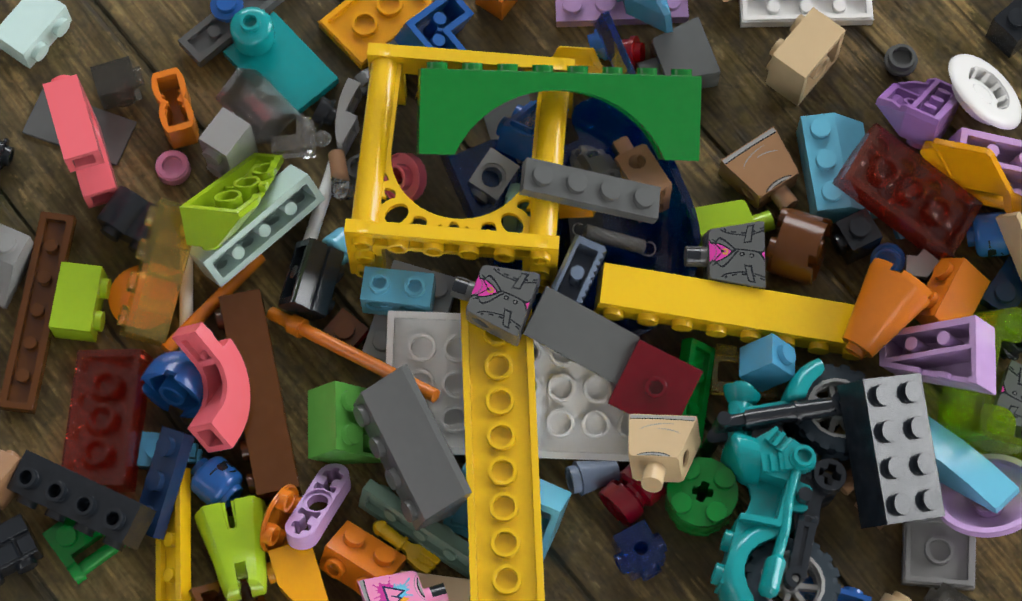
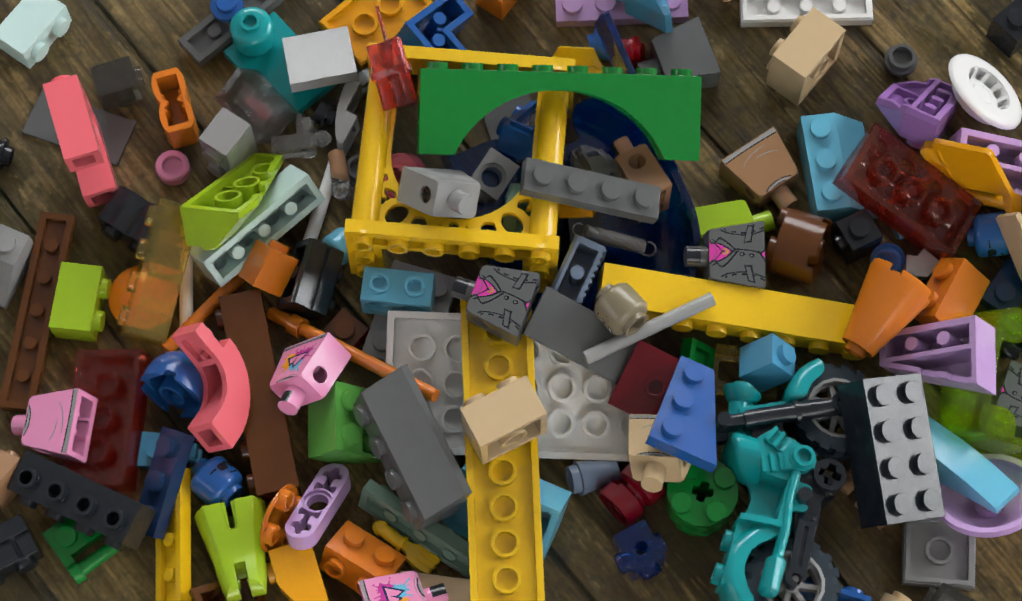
none -> bright pink torso [11,388,98,464]
none -> orange brick [239,239,299,298]
none -> bright pink torso [269,332,352,415]
none -> tile [282,26,359,93]
none -> clear red piece [366,6,418,111]
none -> light grey torso [397,166,481,218]
none -> tan brick [460,375,547,465]
none -> light grey bar [582,292,716,365]
none -> dark tan head [595,283,648,336]
none -> blue wing [645,355,717,473]

